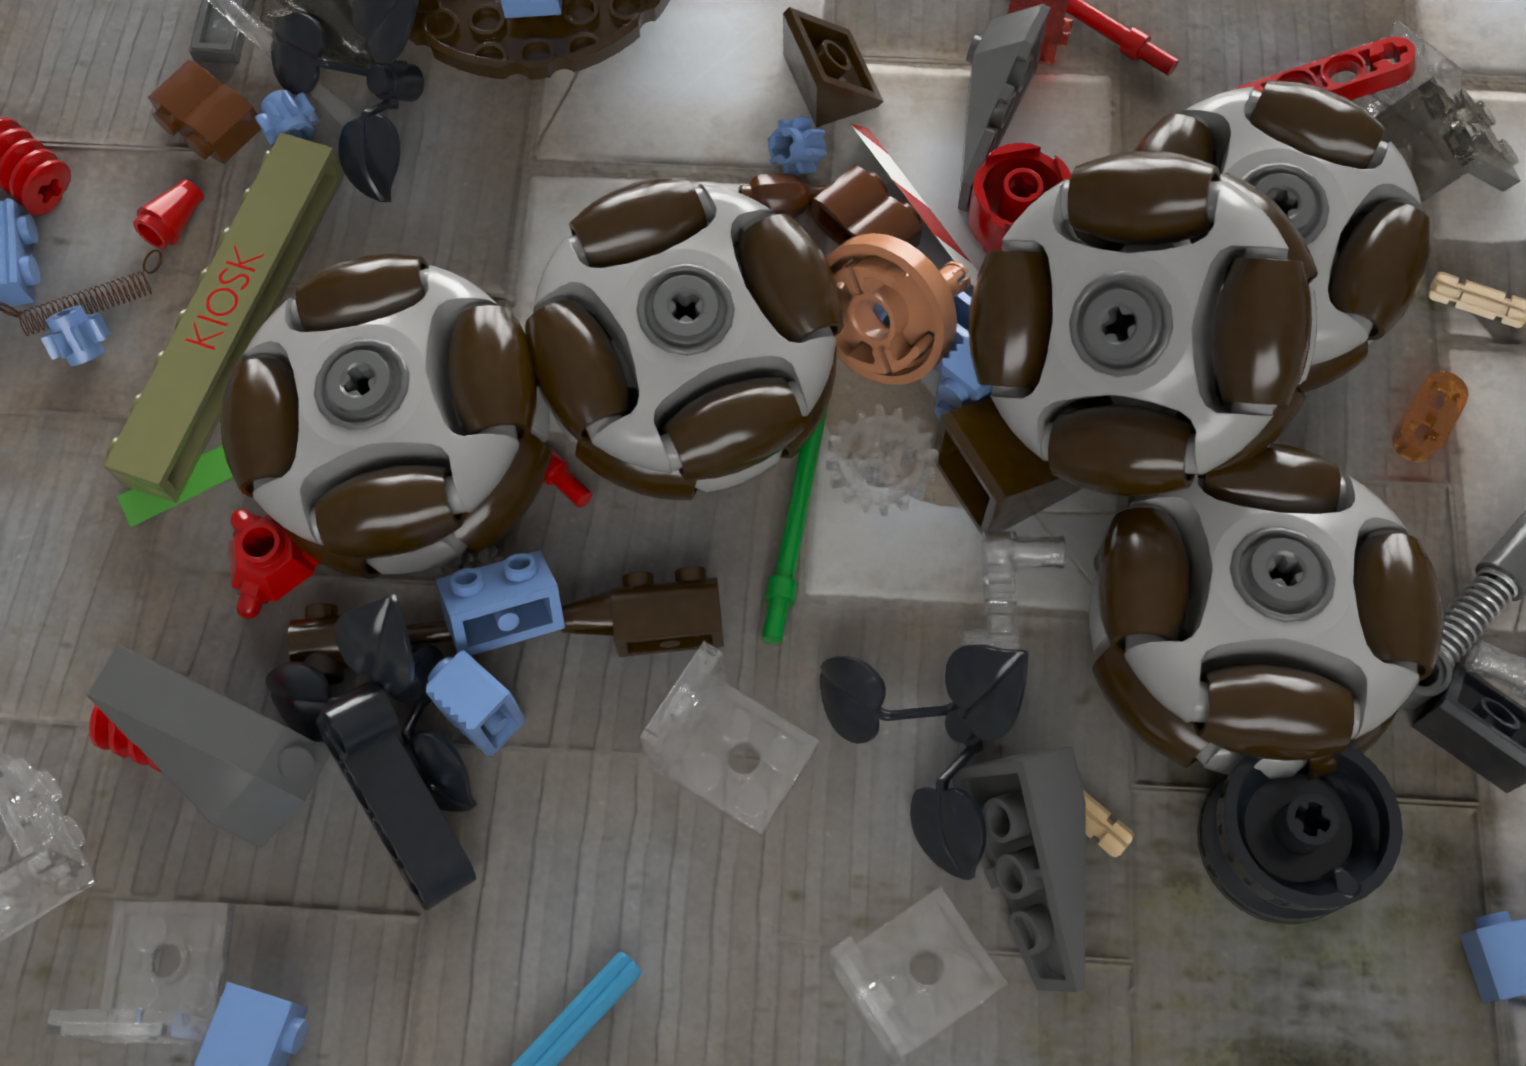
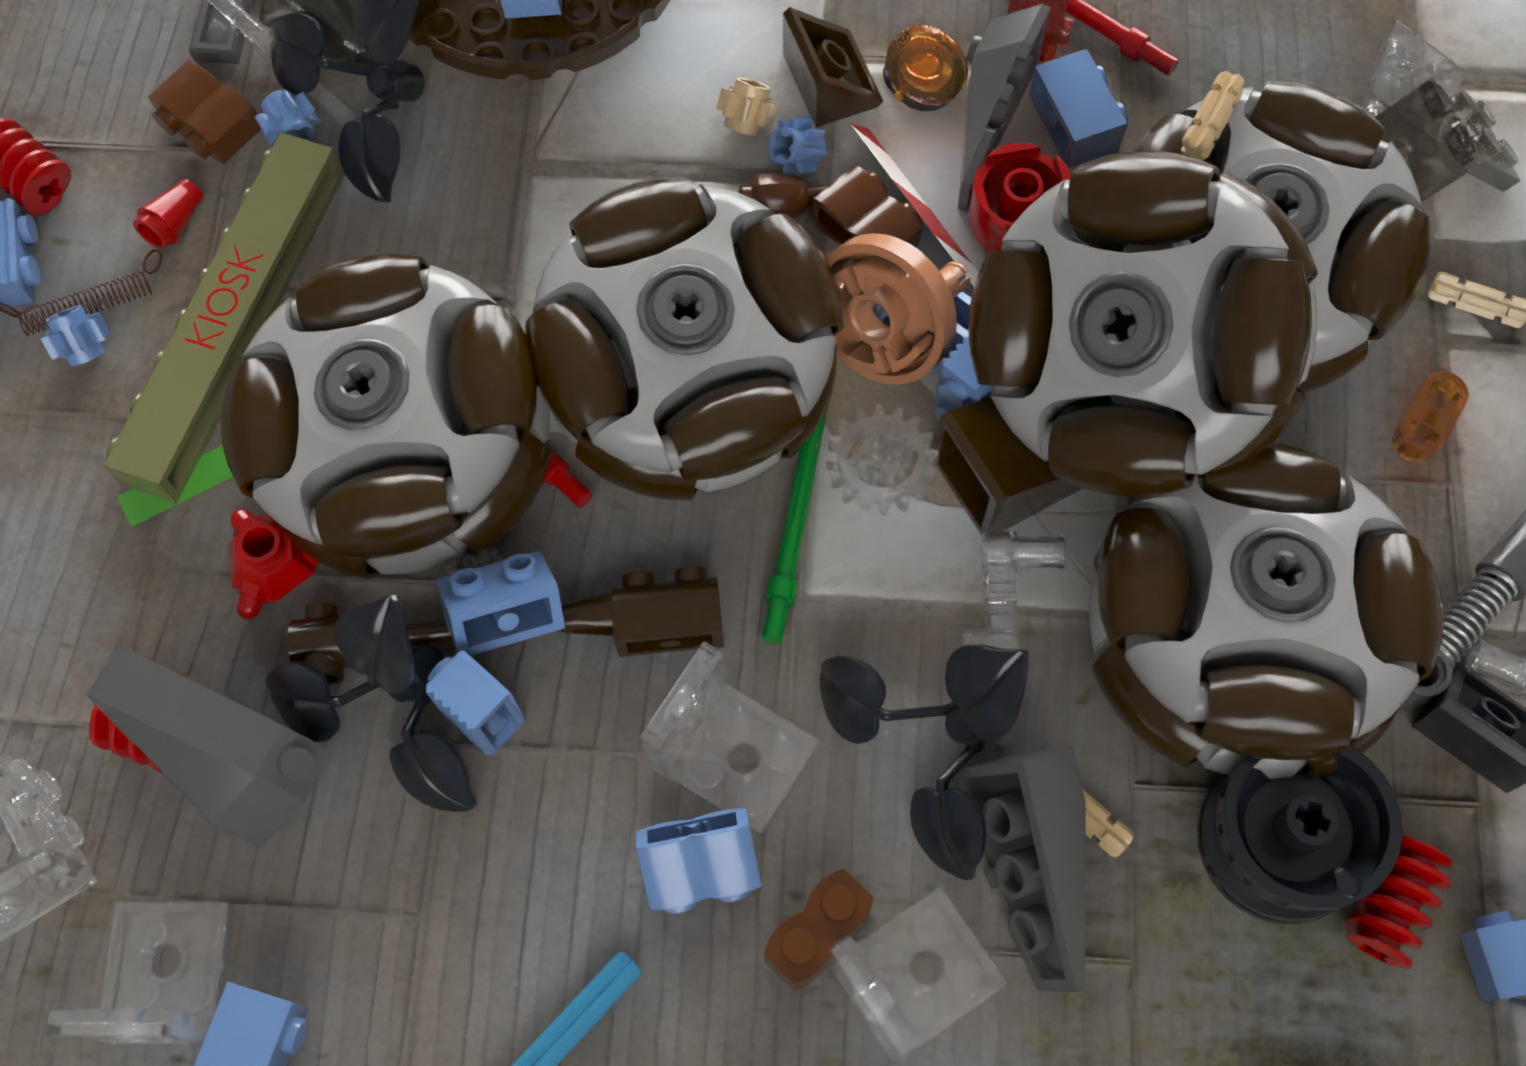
black beam [316,683,476,911] -> none
red beam [1233,36,1416,101] -> none
none -> medium blue brick [636,808,762,914]
none -> tan gear [716,78,778,136]
none -> reddish brown brick [764,869,874,991]
none -> clear orange piece [883,24,968,112]
none -> medium blue brick [1029,49,1128,168]
none -> tan axle [1181,71,1245,161]
none -> red piece [1344,835,1453,969]

